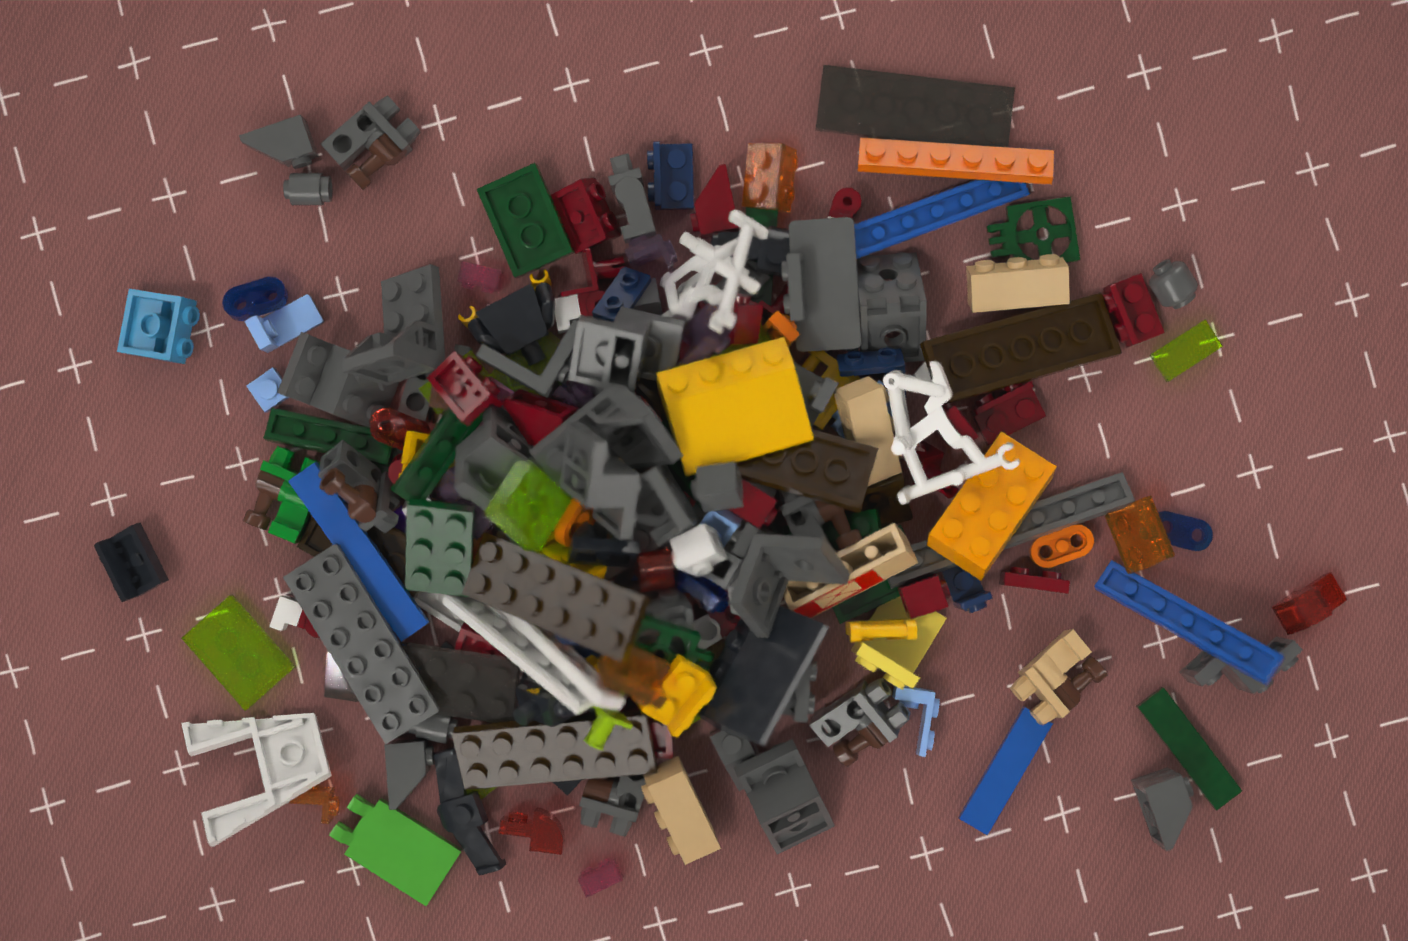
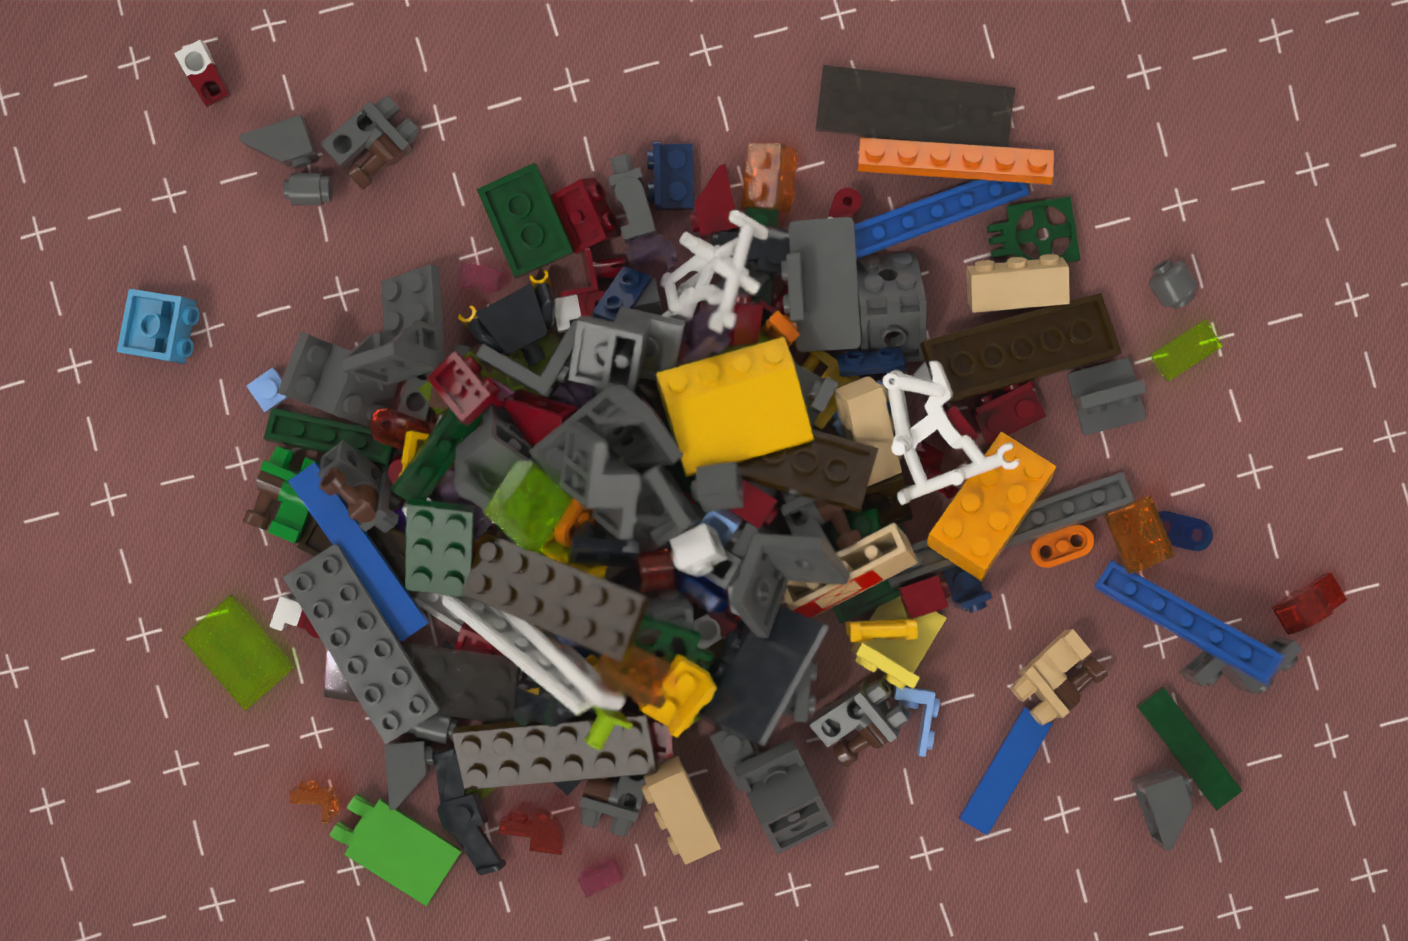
black bracket [94,522,169,602] -> none
white wing [181,713,332,847] -> none
clear blue plate [222,277,289,321] -> none
light blue bracket [245,295,324,353] -> none
dark red plate [999,566,1070,594] -> none
dark red bracket [1102,273,1165,348] -> none
none -> leg [174,40,230,107]
none -> dark grey bracket [1067,358,1146,435]

